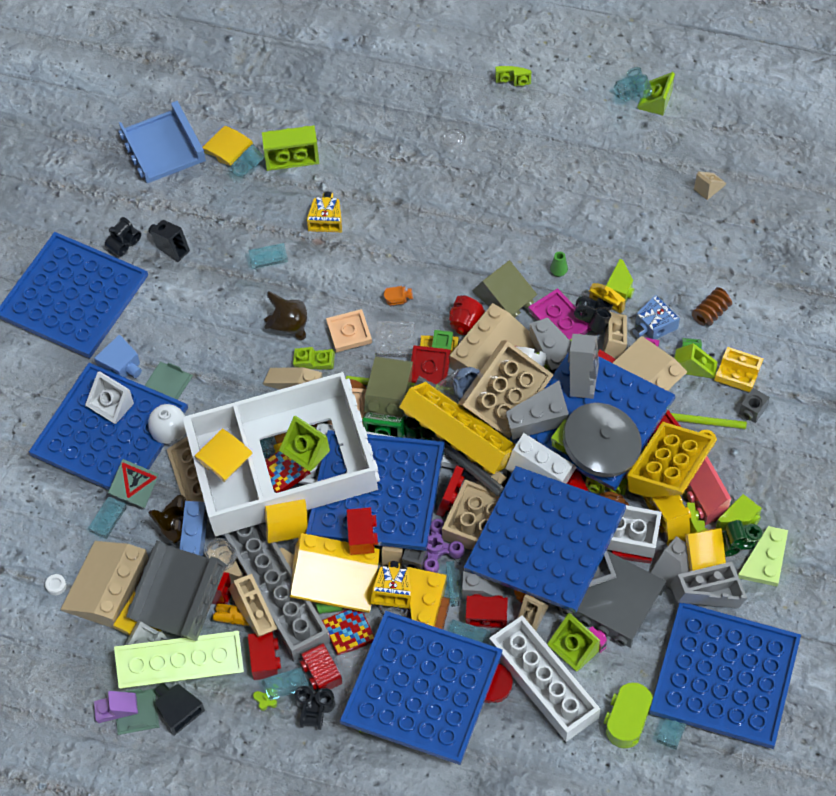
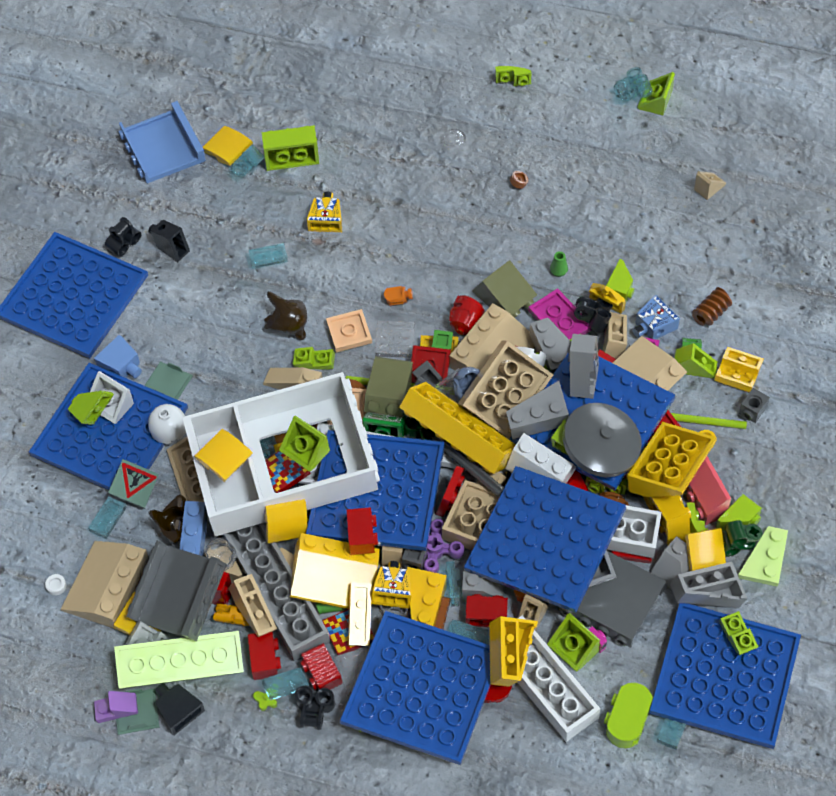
none -> lime slope [68,391,114,425]
none -> plate [348,583,372,646]
none -> dark grey panel [412,361,443,388]
none -> yellow wedge [489,616,538,686]
none -> dark orange tile [510,171,528,189]
none -> lime slope [719,611,758,655]

